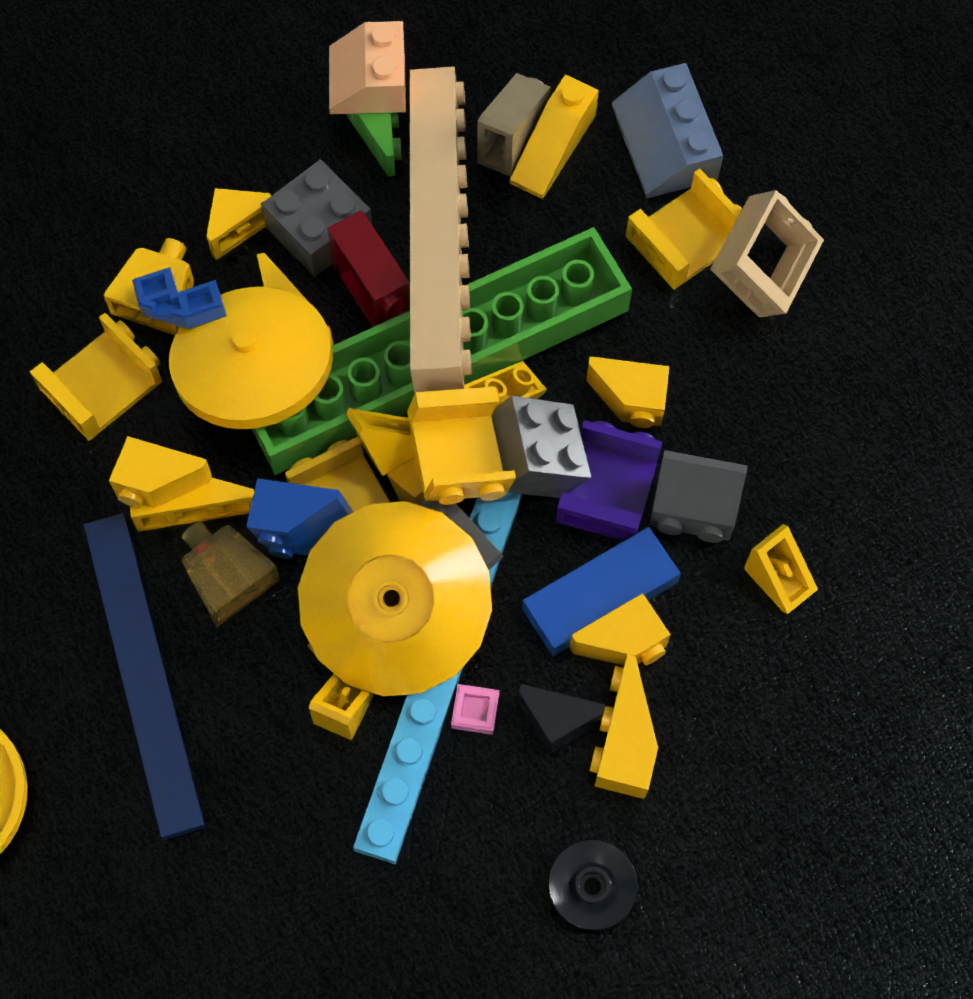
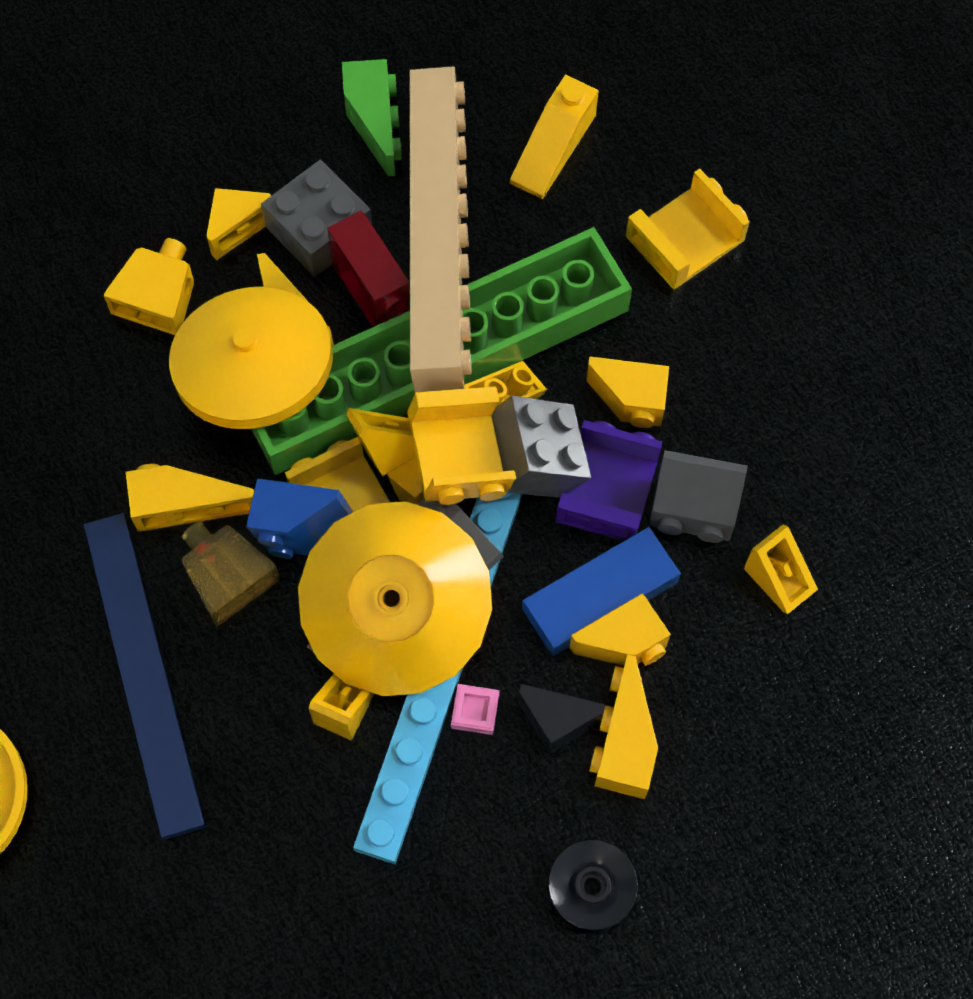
yellow panel [30,313,163,441] -> none
yellow slope [109,436,212,508] -> none
blue tile [132,267,227,329] -> none
light nougat slope [329,21,406,114] -> none
dark tan slope [477,73,551,177] -> none
sand blue slope [611,63,723,199] -> none
tan window [710,190,824,317] -> none

